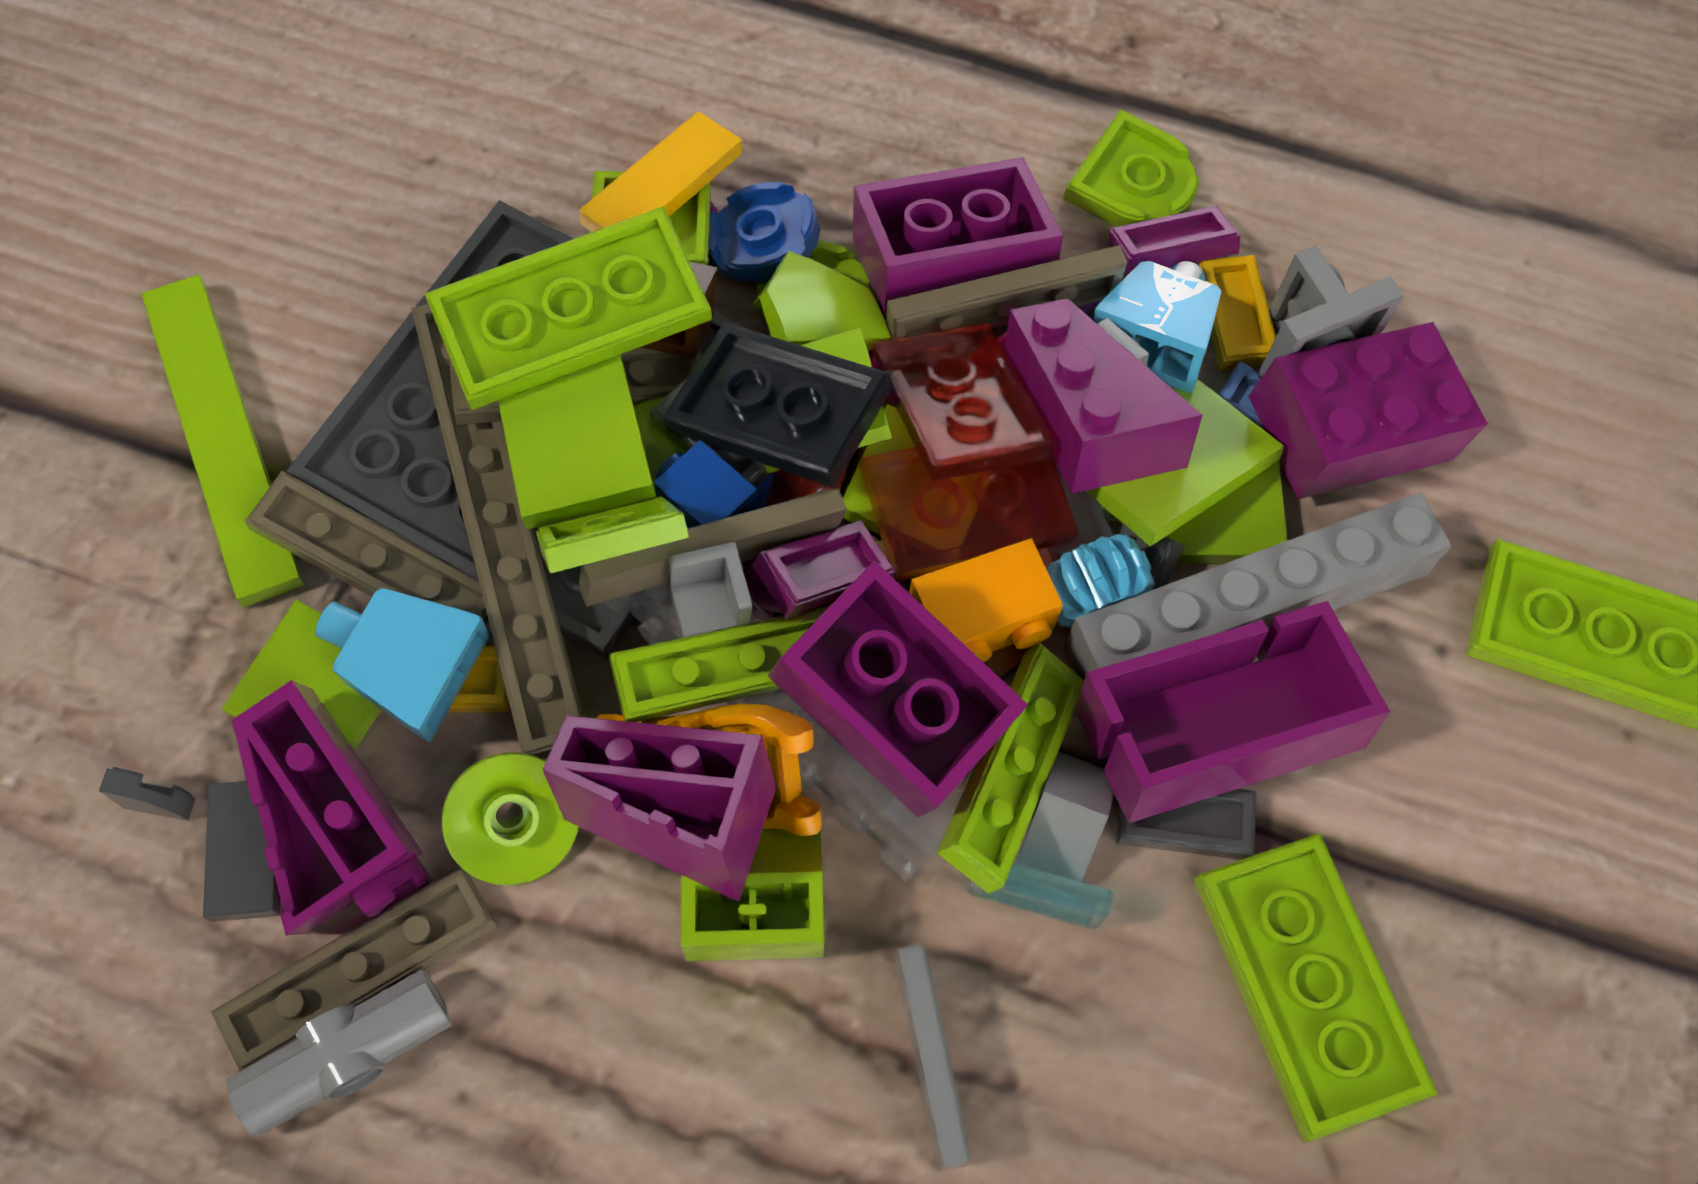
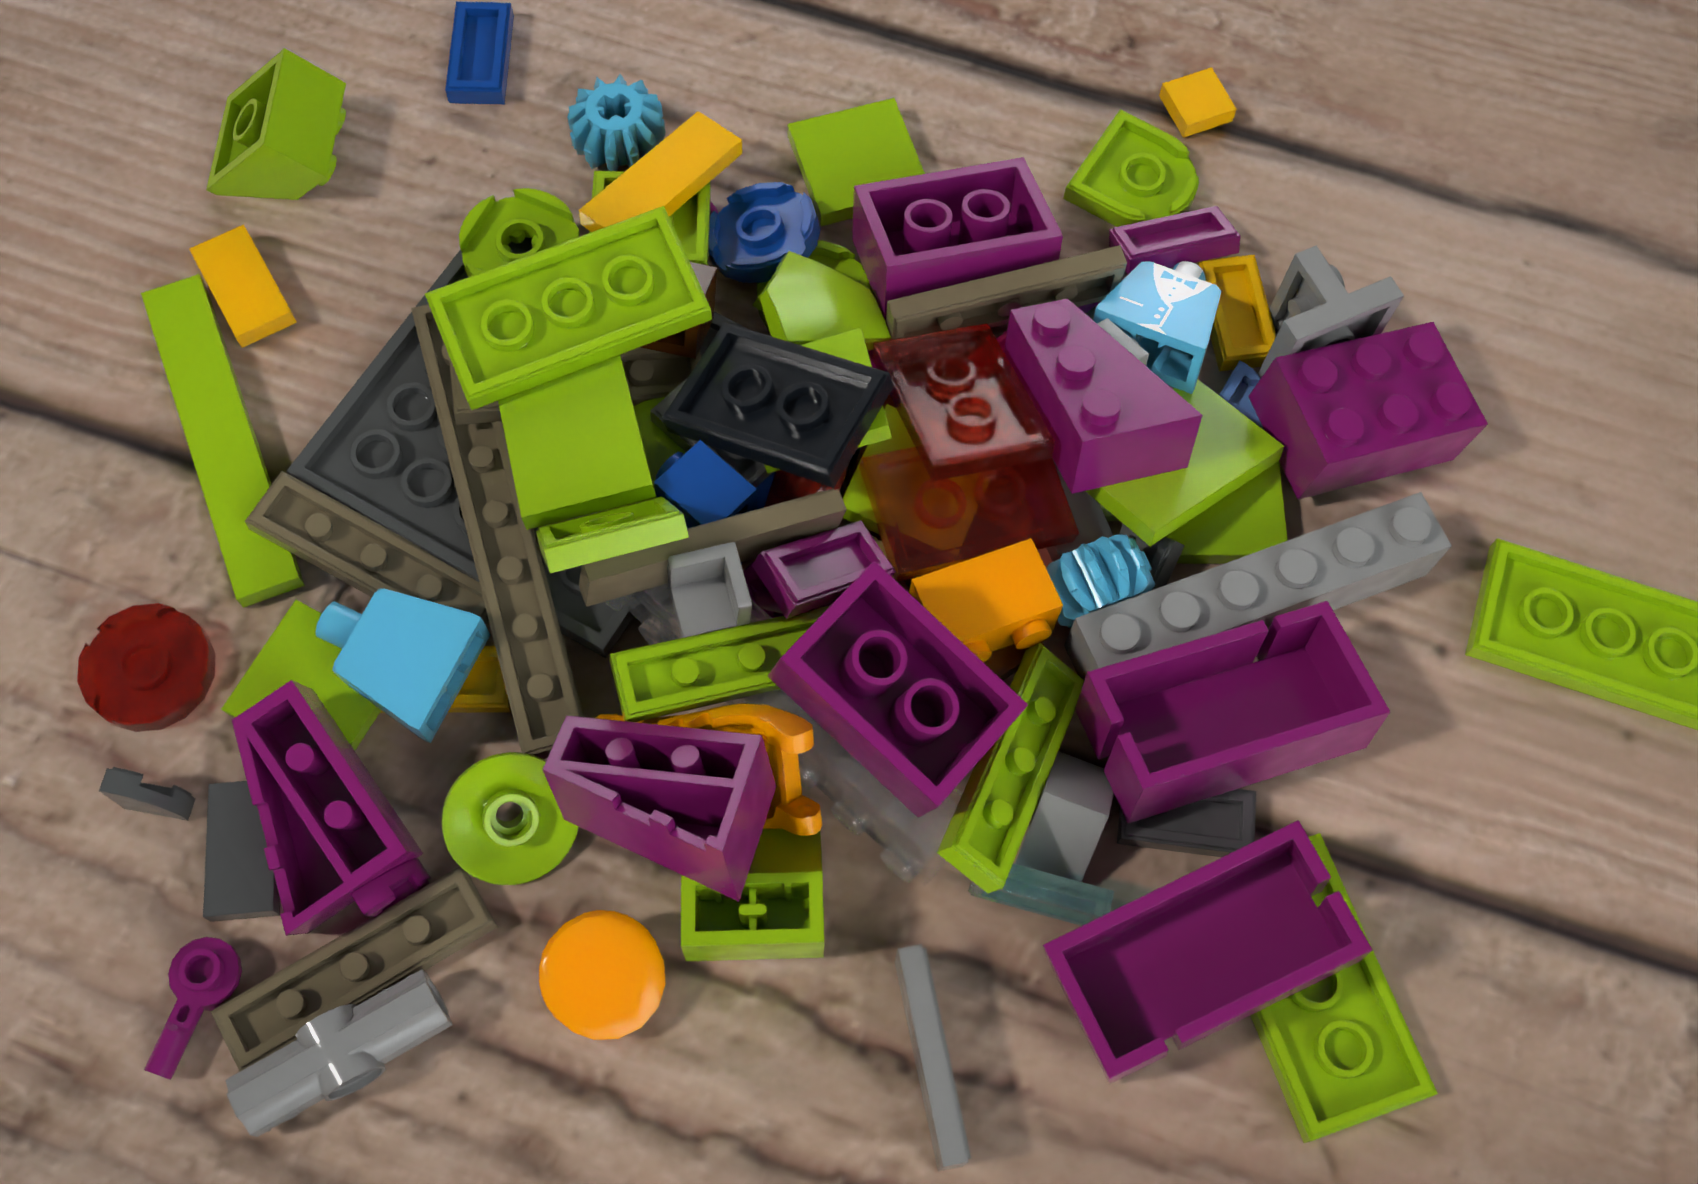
none -> clear red tile [77,603,216,732]
none -> magenta plate [144,937,242,1080]
none -> yellow tile [189,224,297,348]
none -> lime slope [206,48,346,200]
none -> blue tile [445,1,514,105]
none -> lime plate [459,188,580,277]
none -> light orange piece [539,910,666,1040]
none -> medium azure gear [567,74,666,171]
none -> lime tile [787,98,925,226]
none -> magenta piece [1043,820,1373,1084]
none -> yellow tile [1159,67,1237,138]

